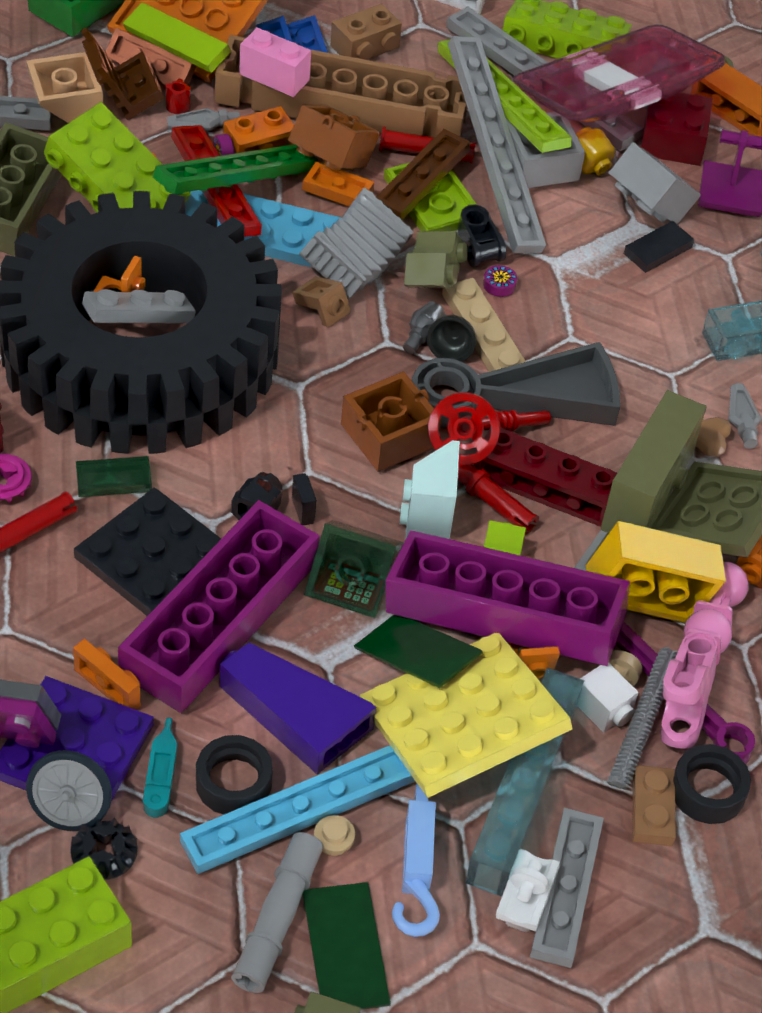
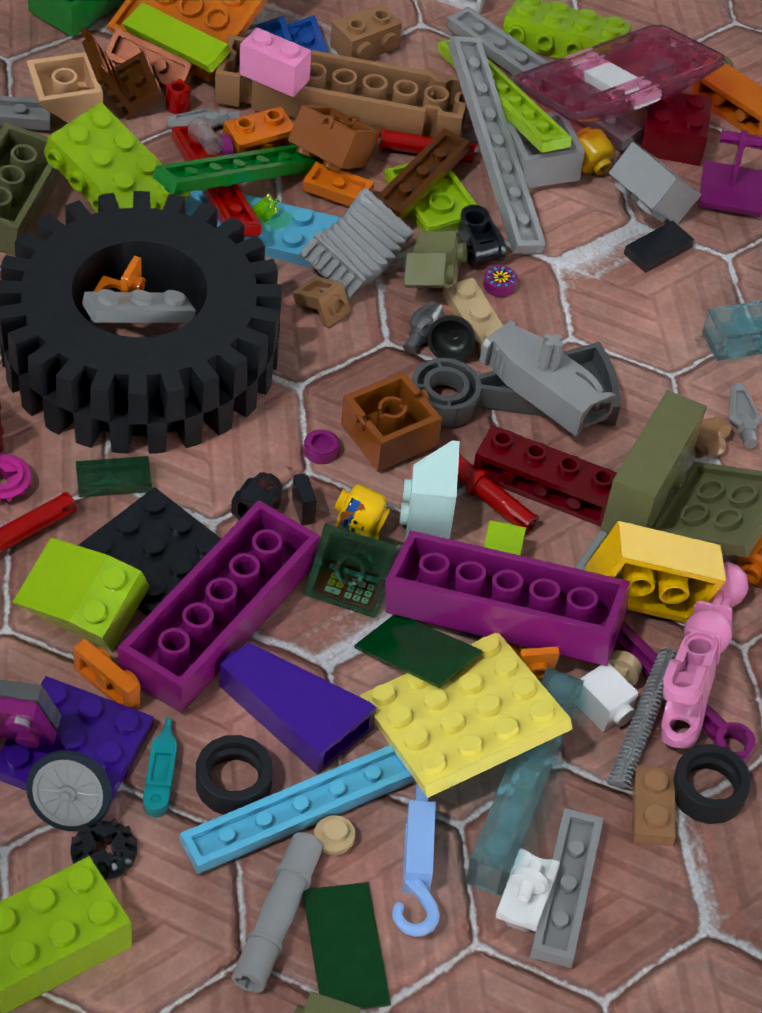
red dish [428,392,551,465] -> none
none -> lime slope [13,537,150,652]
none -> clear pin [188,117,224,155]
none -> clear neon green plate [252,193,280,223]
none -> magenta tile [304,429,340,465]
none -> yellow head [333,484,390,538]
none -> light grey piece [479,320,616,436]

